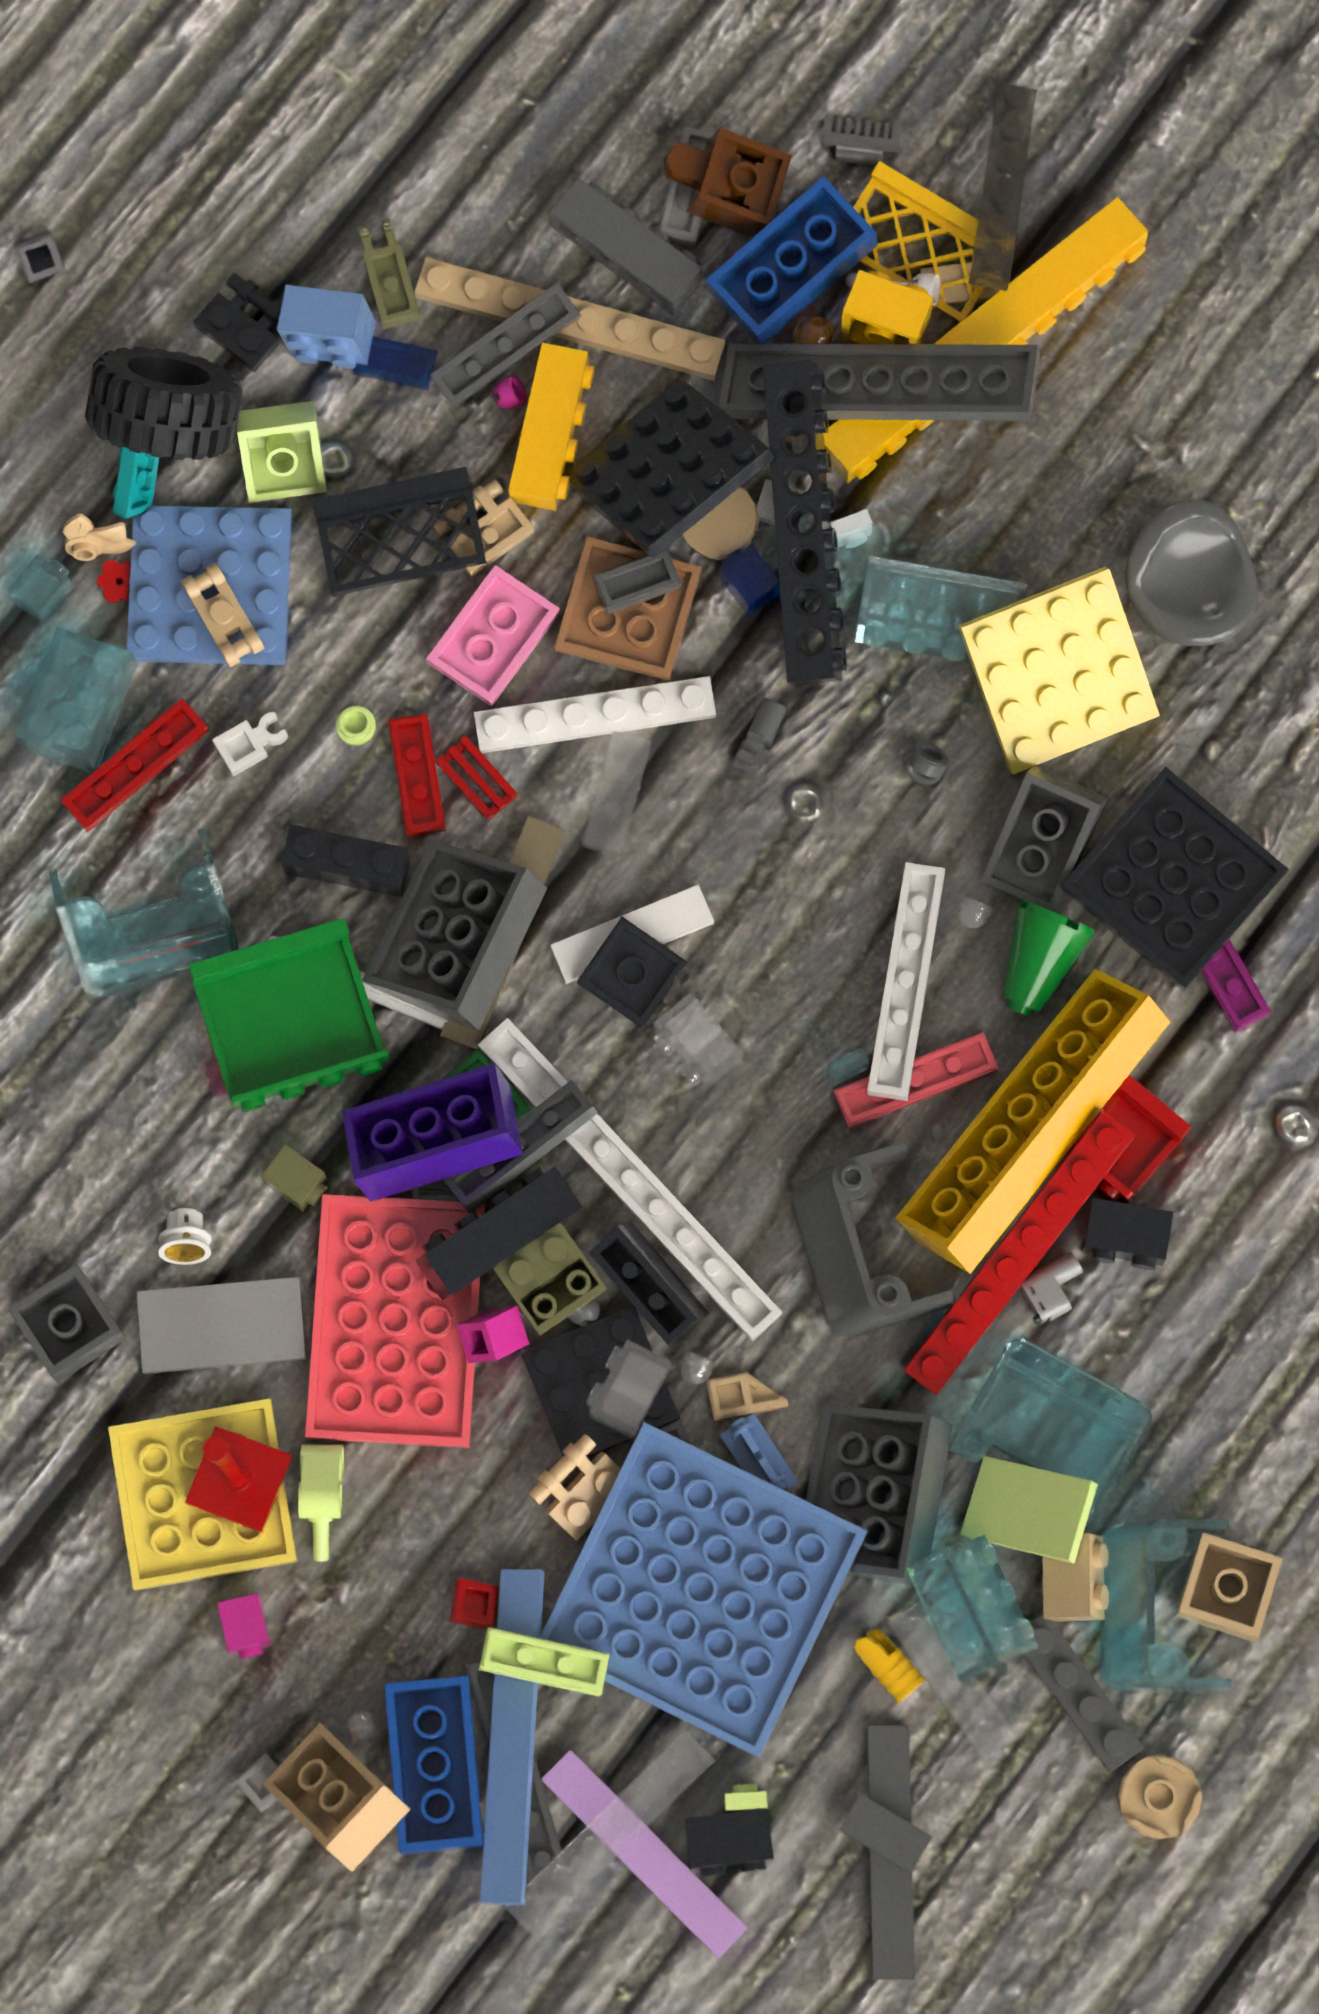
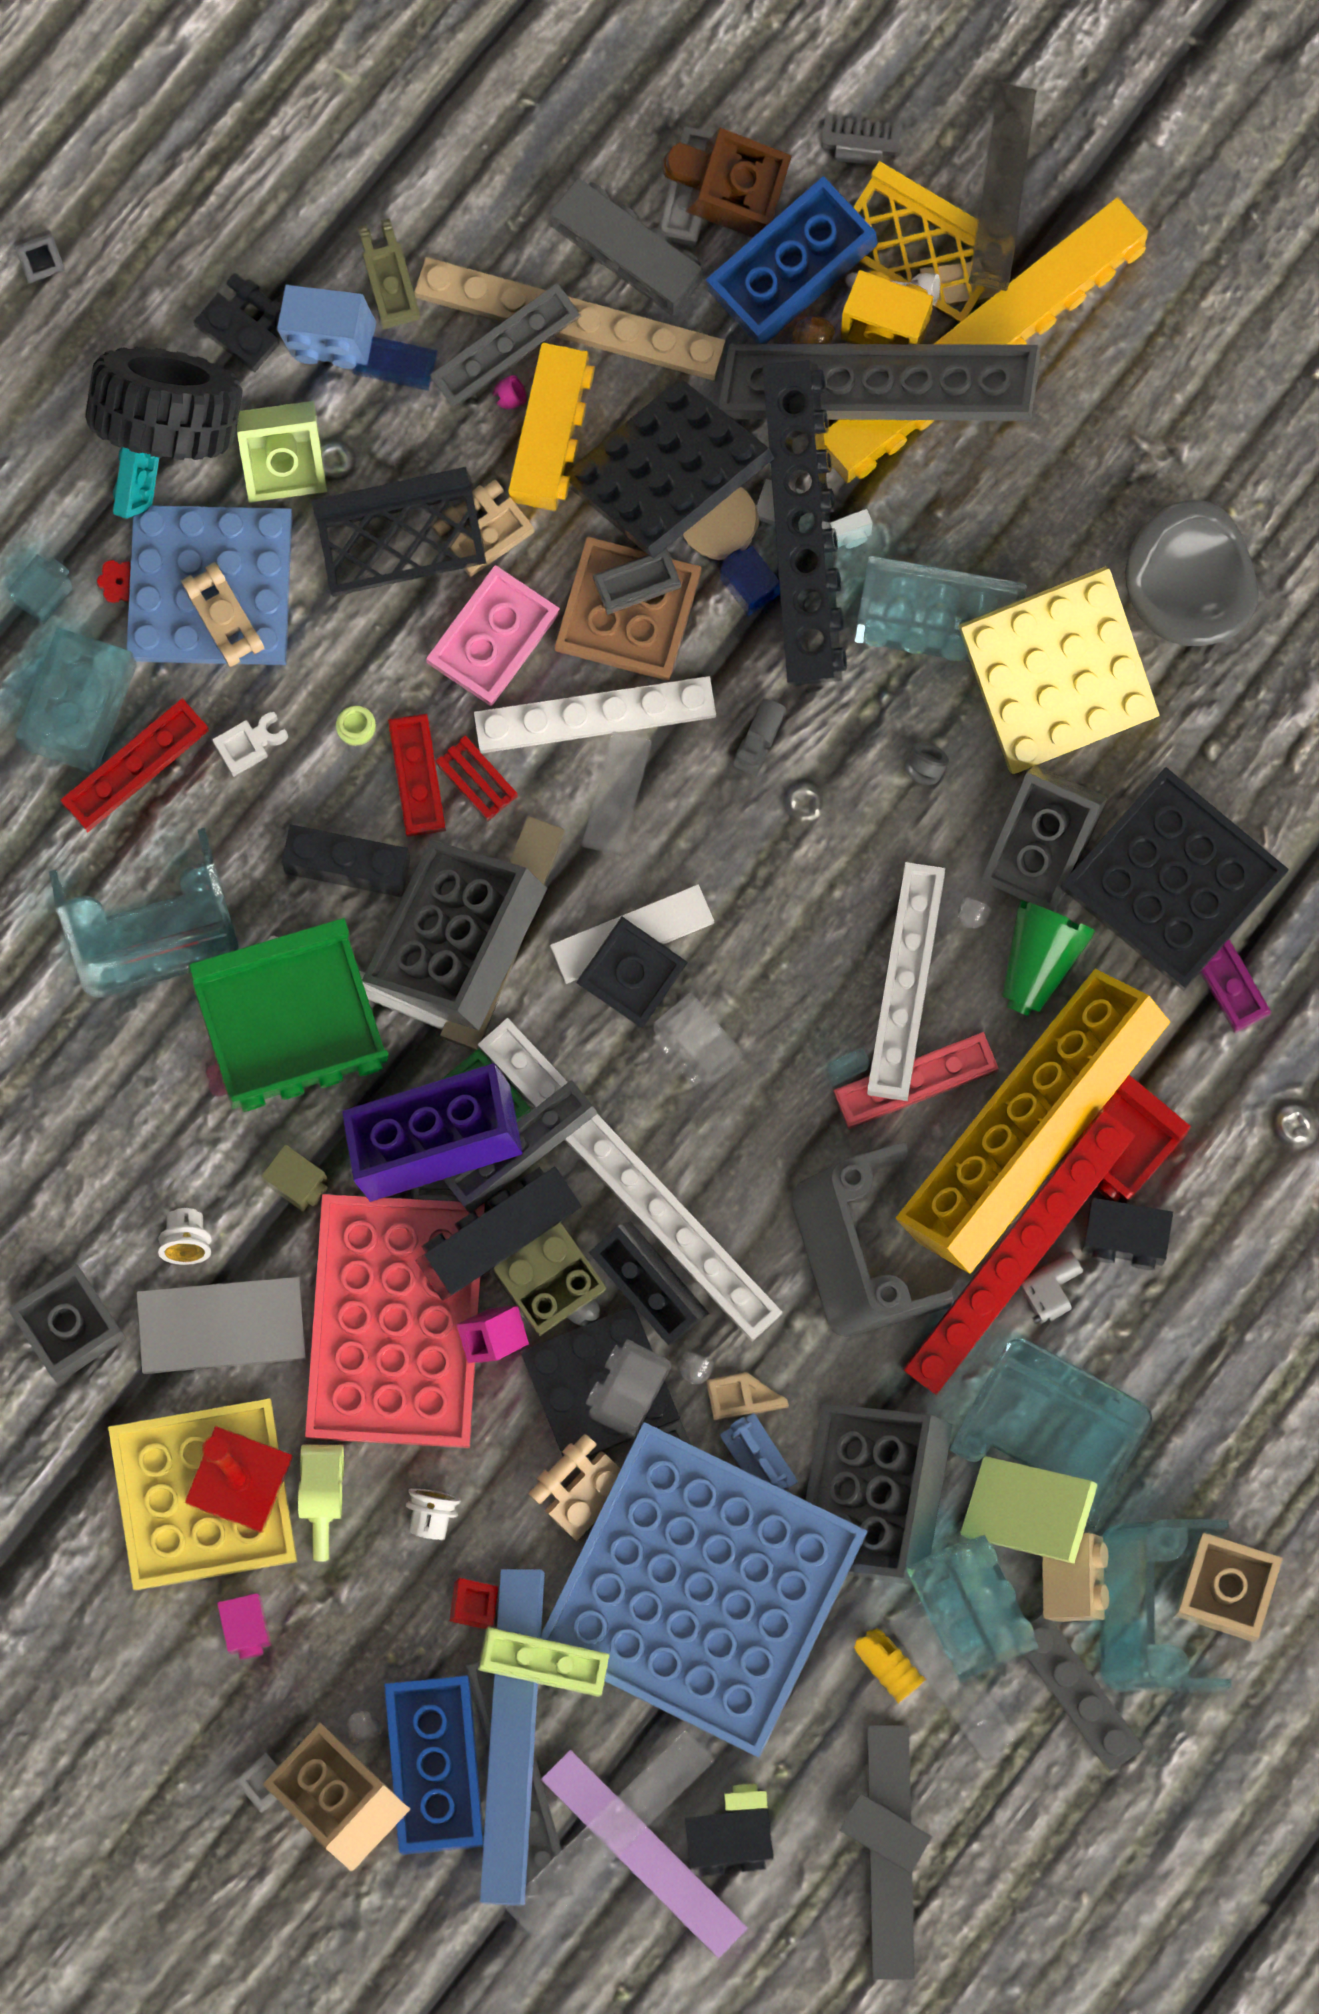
tan plate [63,514,136,561] -> none
tan tile [1118,1755,1202,1839] -> none
none -> white piece [405,1489,461,1540]

